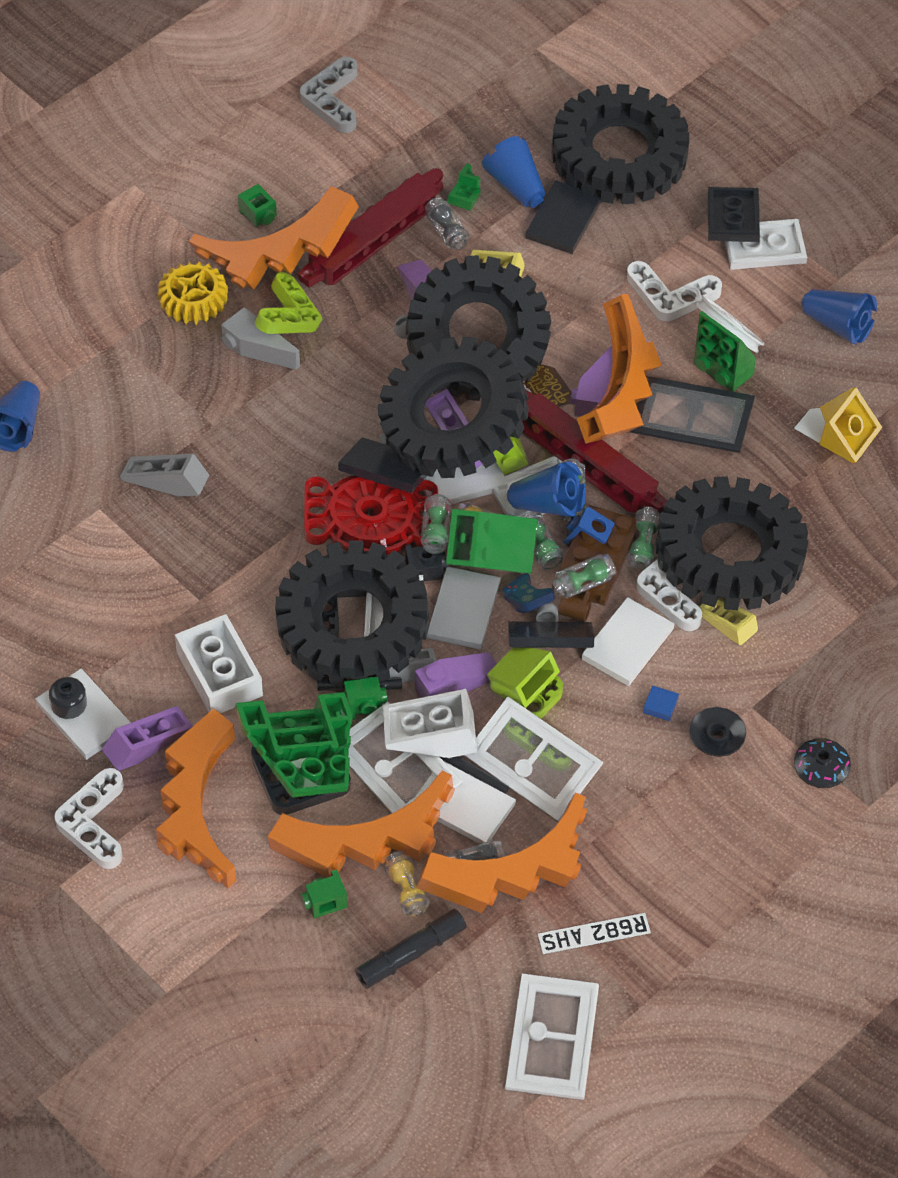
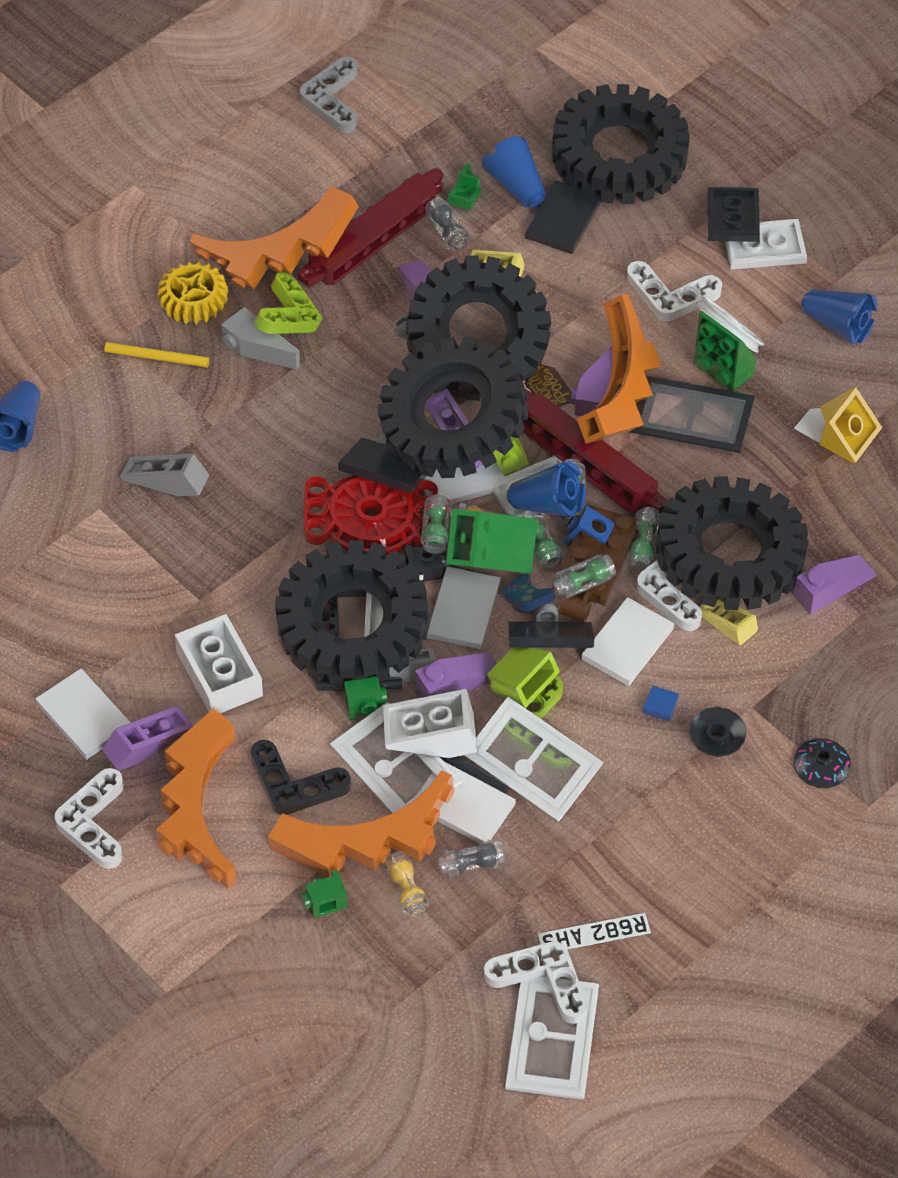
black head [49,677,87,719] -> none
green wedge [235,692,352,797] -> none
green brick [238,183,277,227] -> none
black piece [355,908,467,989] -> none
orange arch [416,793,587,914] -> none
none -> yellow bar [105,342,210,368]
none -> white beam [484,942,587,1024]
none -> medium lavender slope [793,555,876,614]

